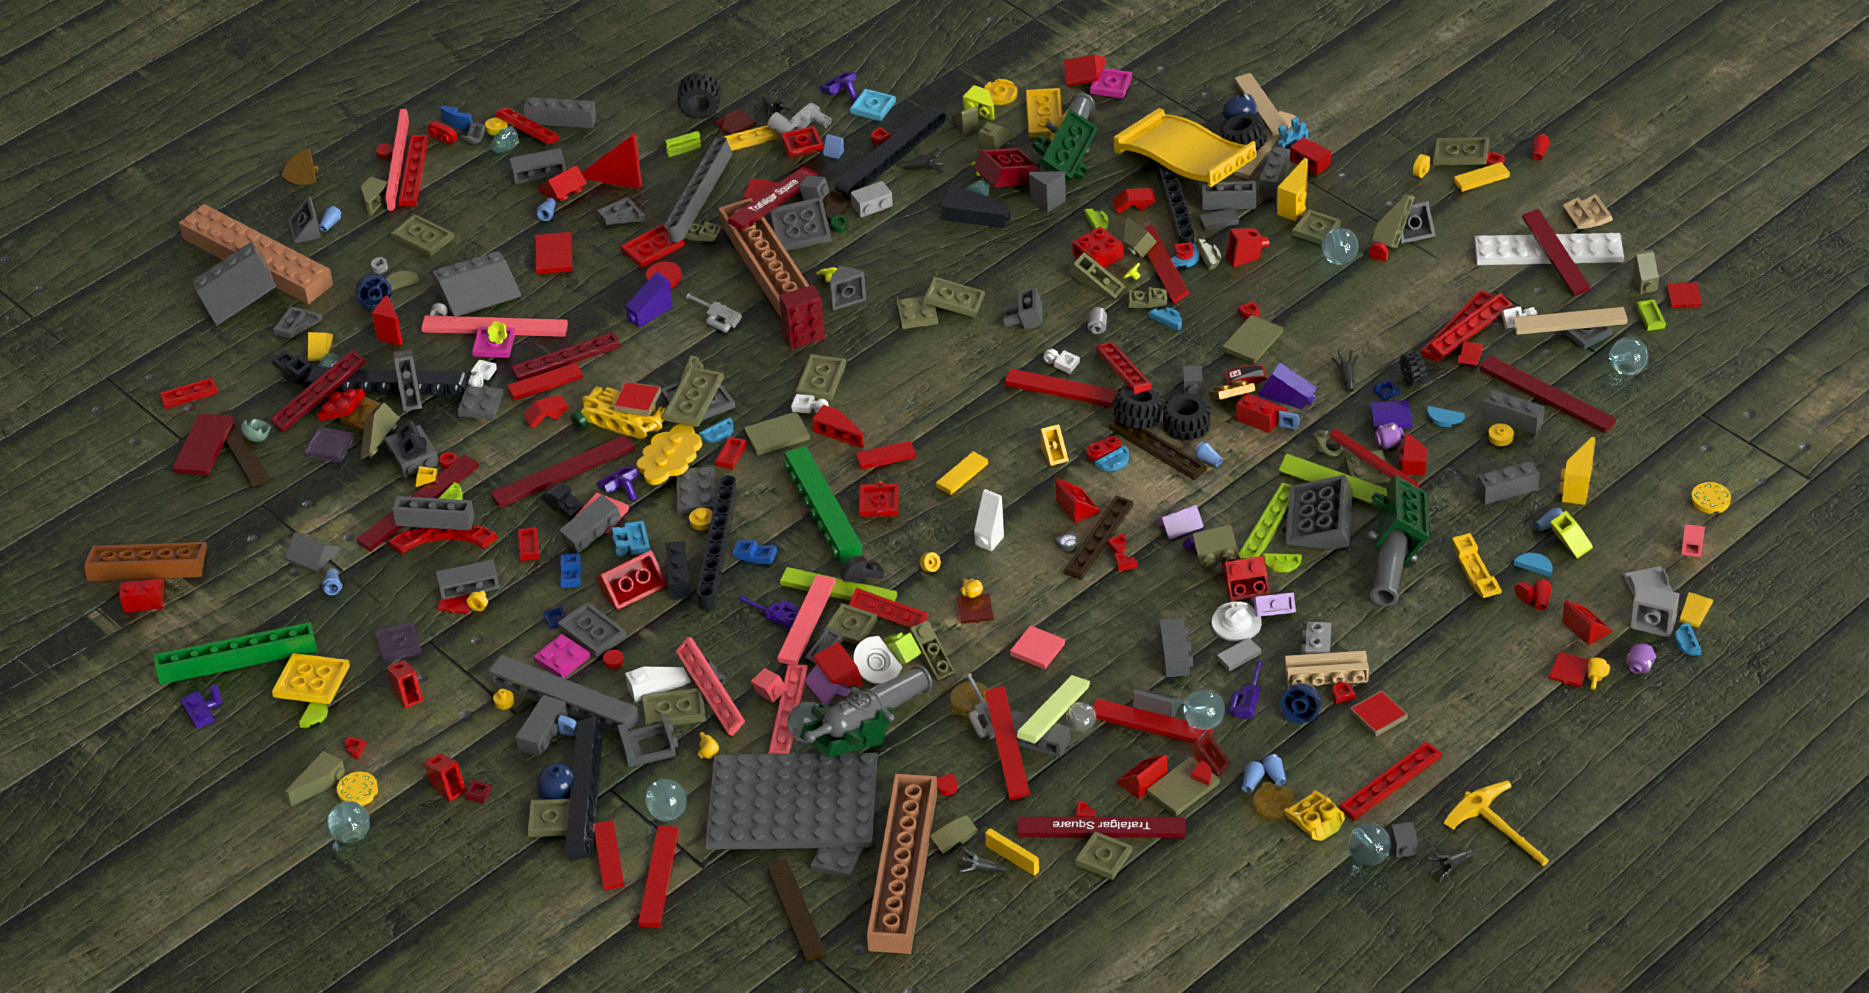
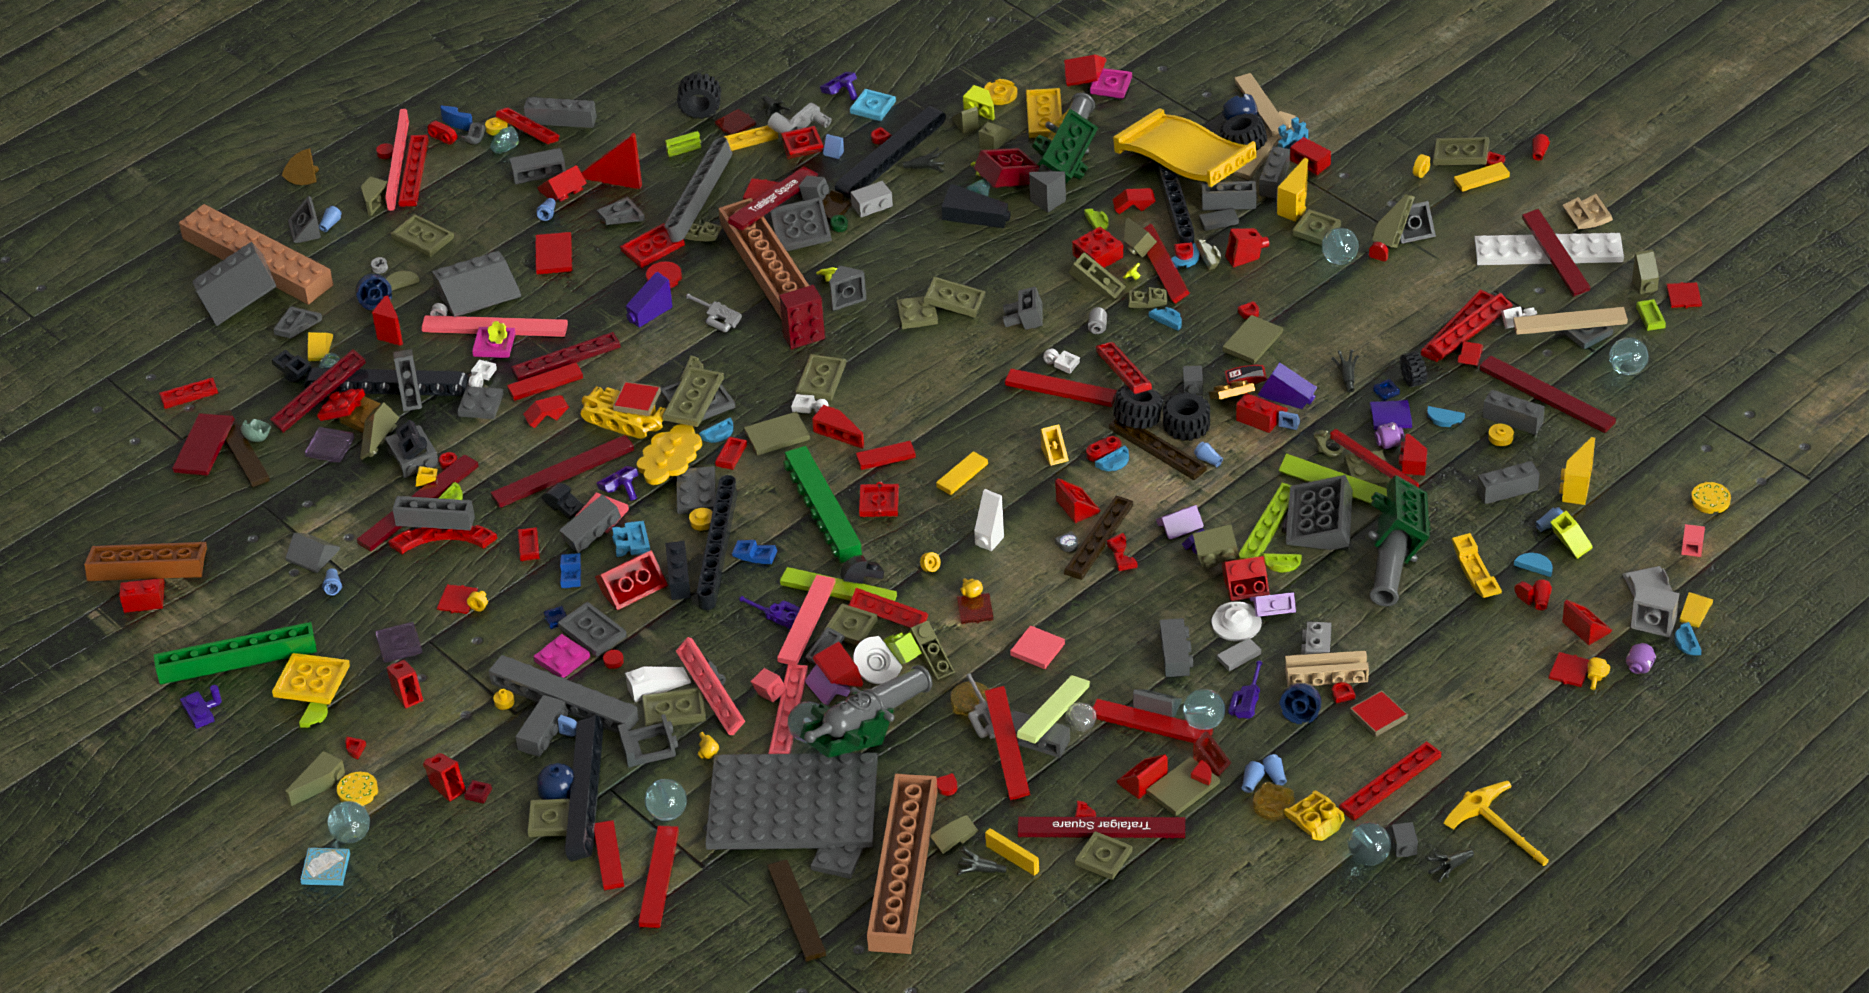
dark grey brick [436,560,500,600] -> none
dark green tile [570,410,588,429] -> none
none -> tile [301,848,350,886]

